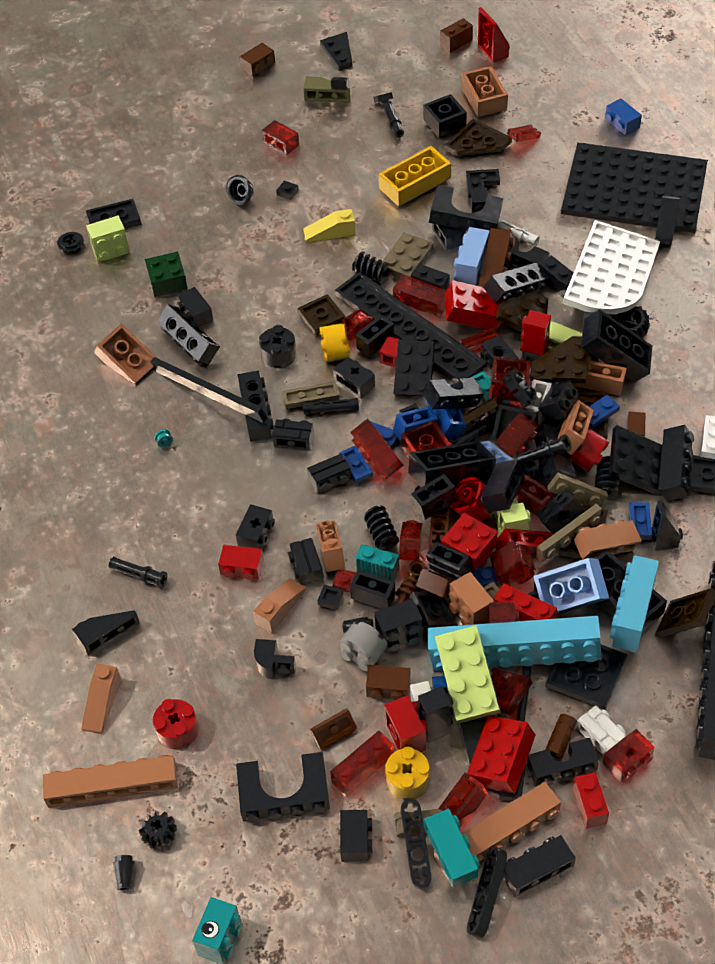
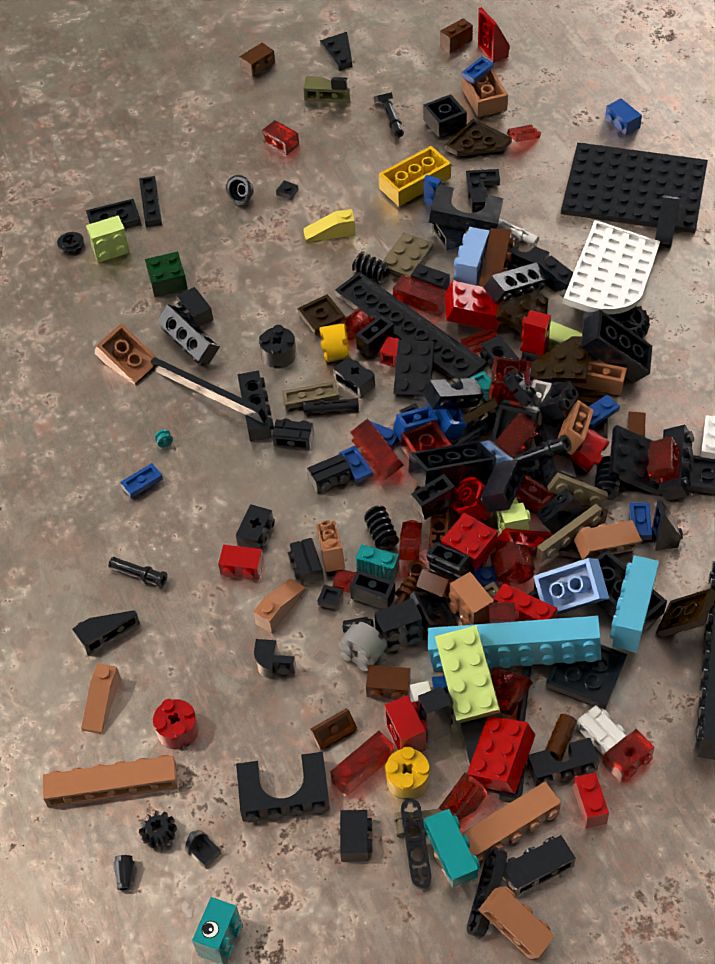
none -> blue plate [120,463,163,499]
none -> black tile [139,176,162,227]
none -> black tile [185,830,221,868]
none -> blue plate [423,175,441,206]
none -> blue plate [462,57,494,84]
none -> nougat brick [478,887,555,959]
none -> clear red brick [647,436,680,483]

